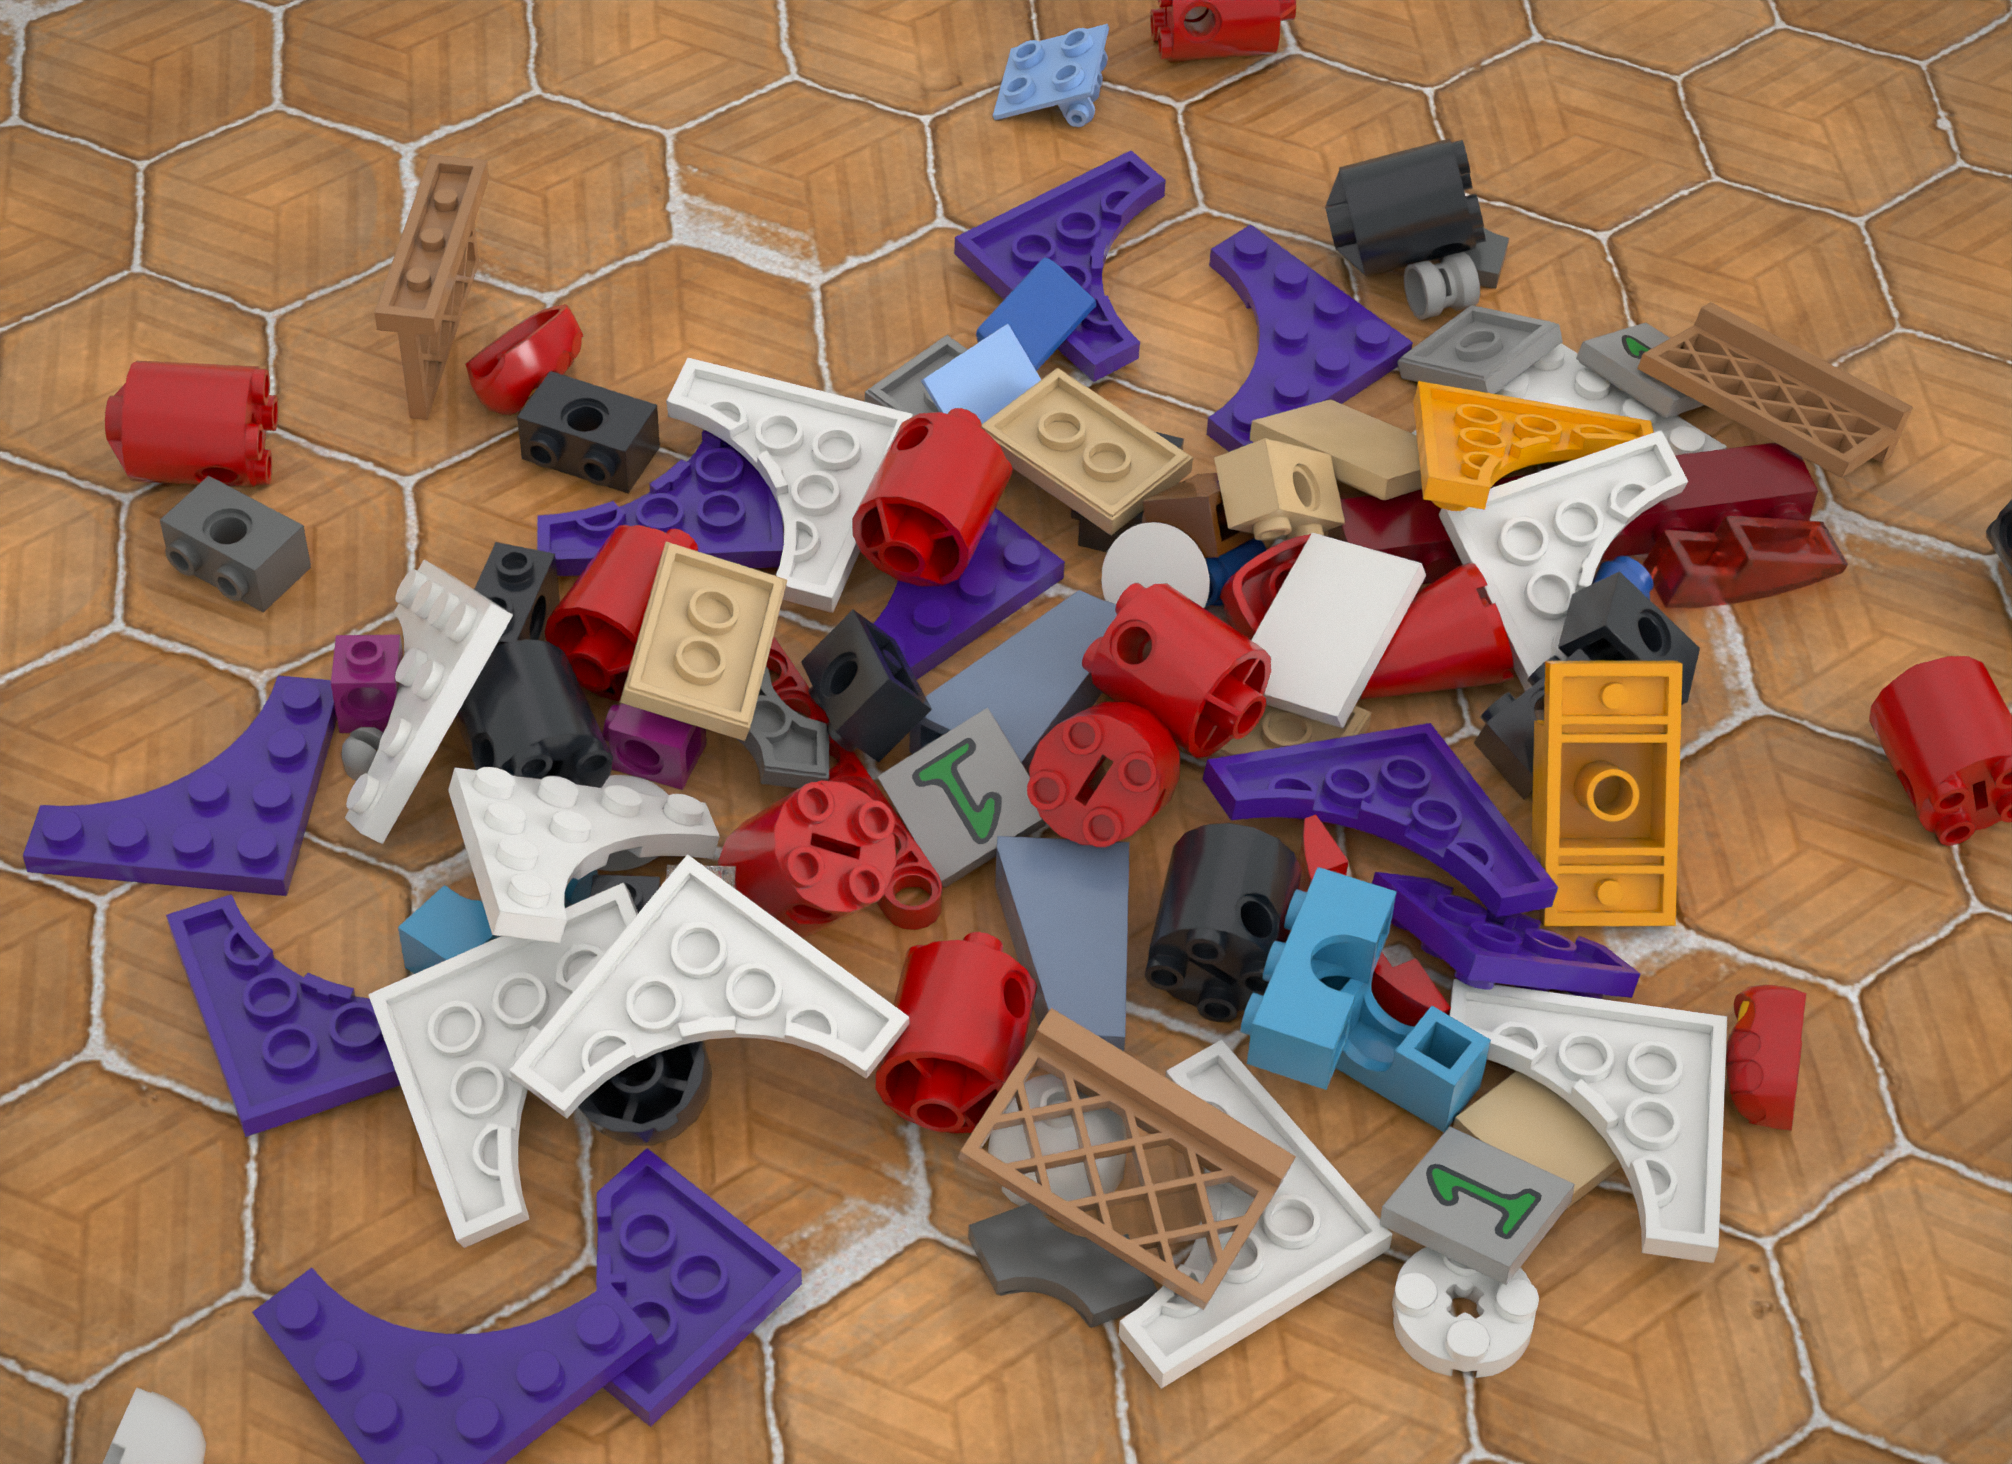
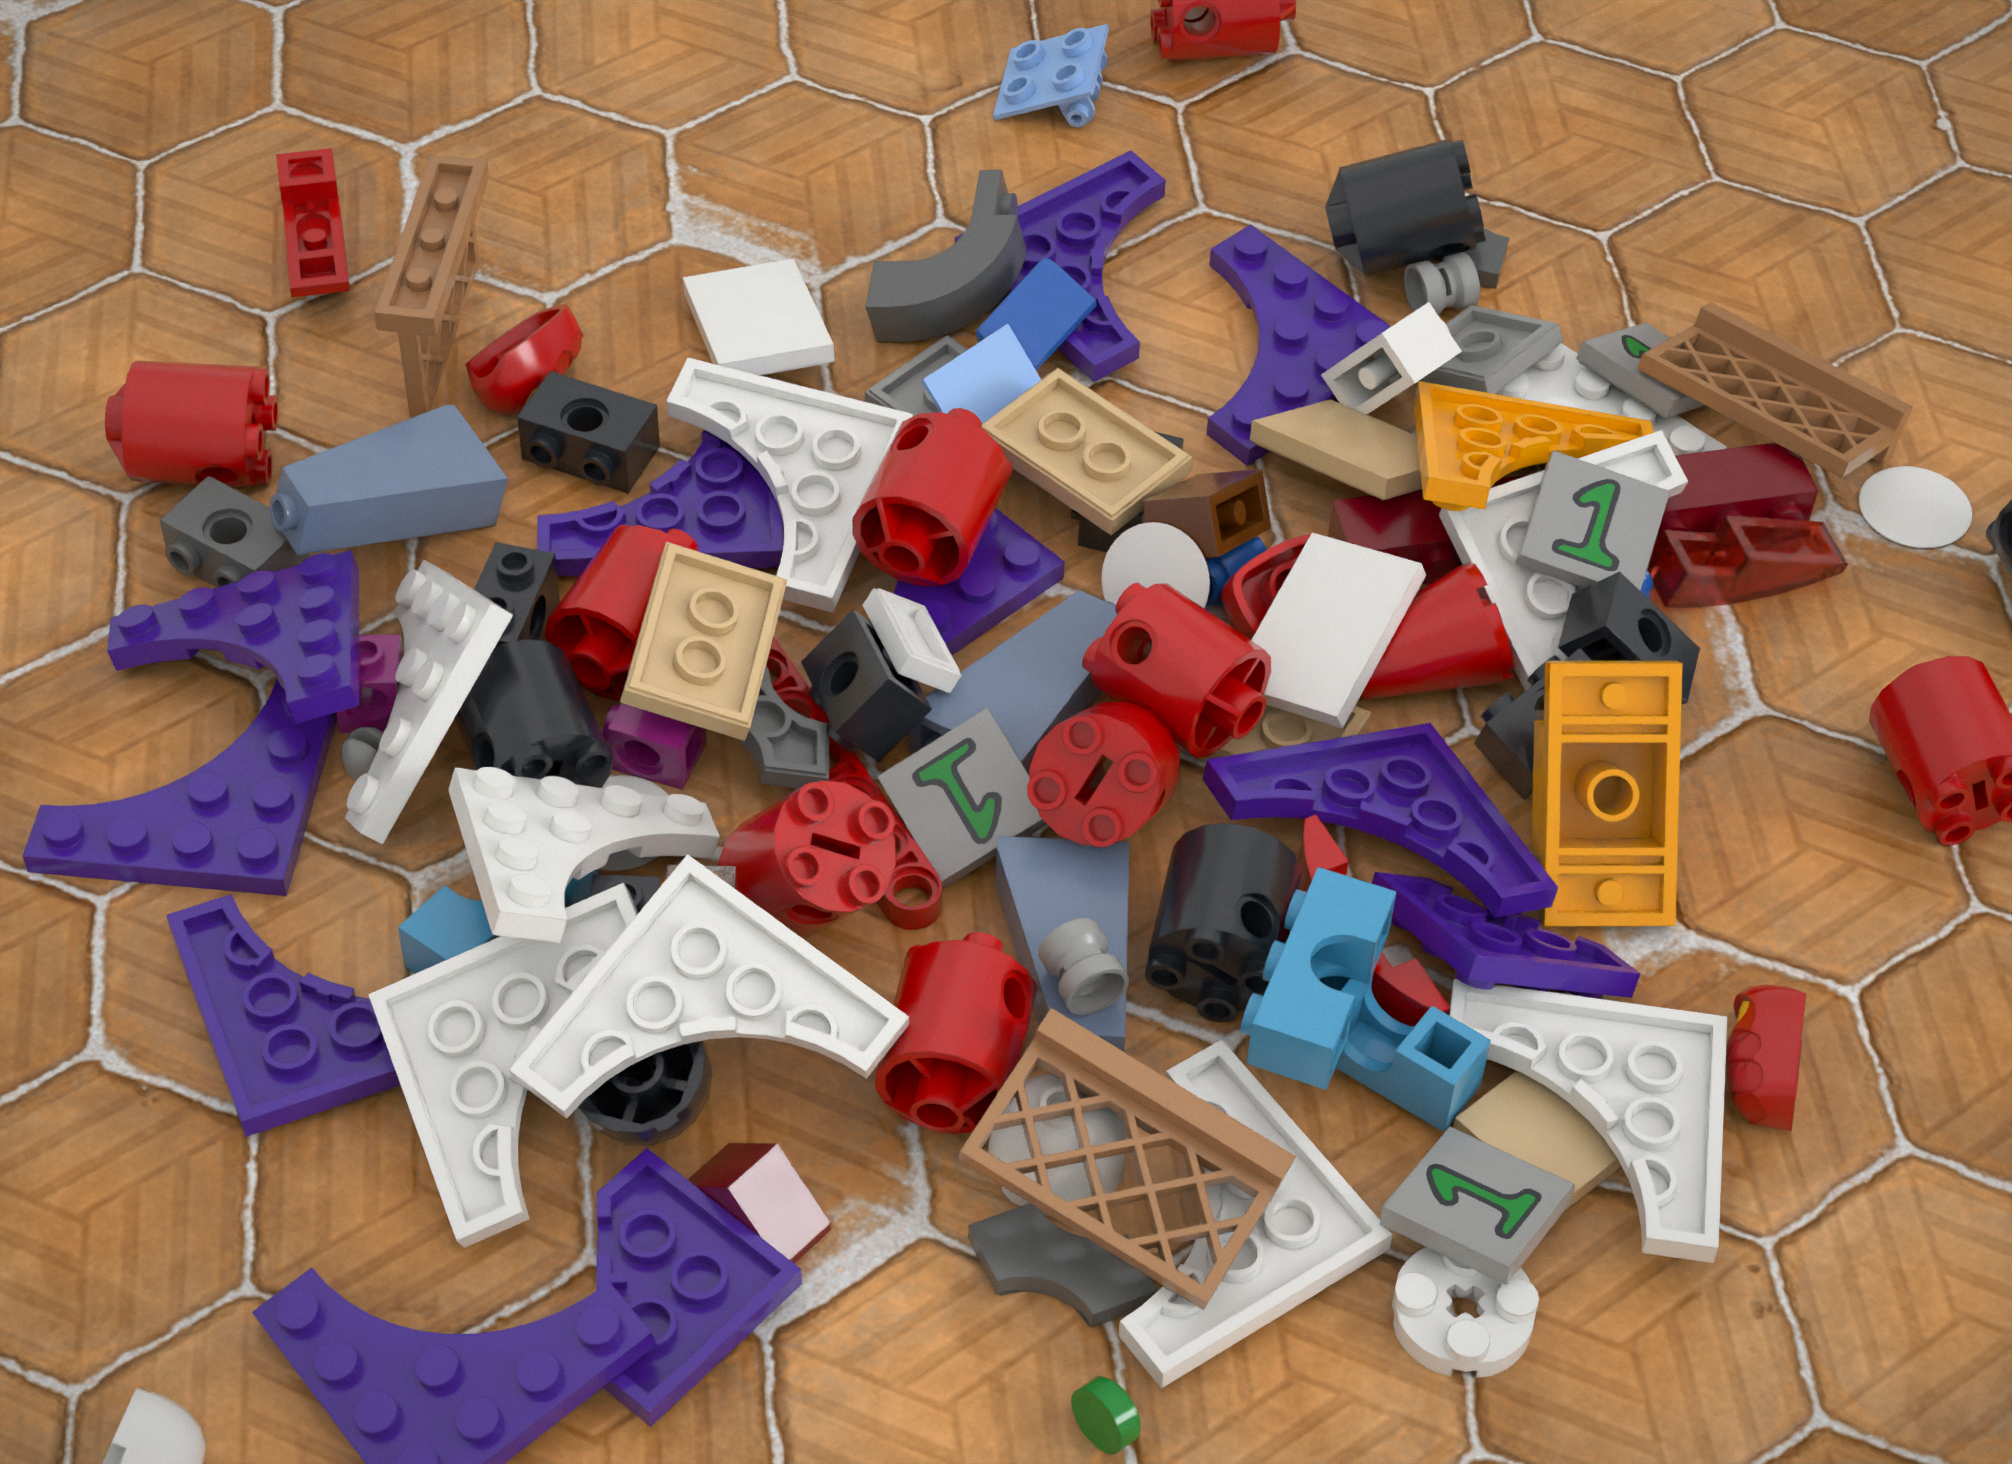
tan brick [1214,438,1345,540] -> none
none -> dark purple plate [107,550,359,724]
none -> sand blue slope [270,404,508,555]
none -> red slope [276,148,350,298]
none -> white tile [682,258,835,376]
none -> slope [687,1143,831,1264]
none -> white tile [863,588,962,693]
none -> dark grey arch [865,170,1027,342]
none -> light grey wheel [1038,918,1129,1015]
none -> green tile [1071,1376,1141,1454]
none -> white brick [1321,302,1462,414]
none -> light grey tile [1515,450,1670,590]
none -> white sticker [1859,466,1972,548]

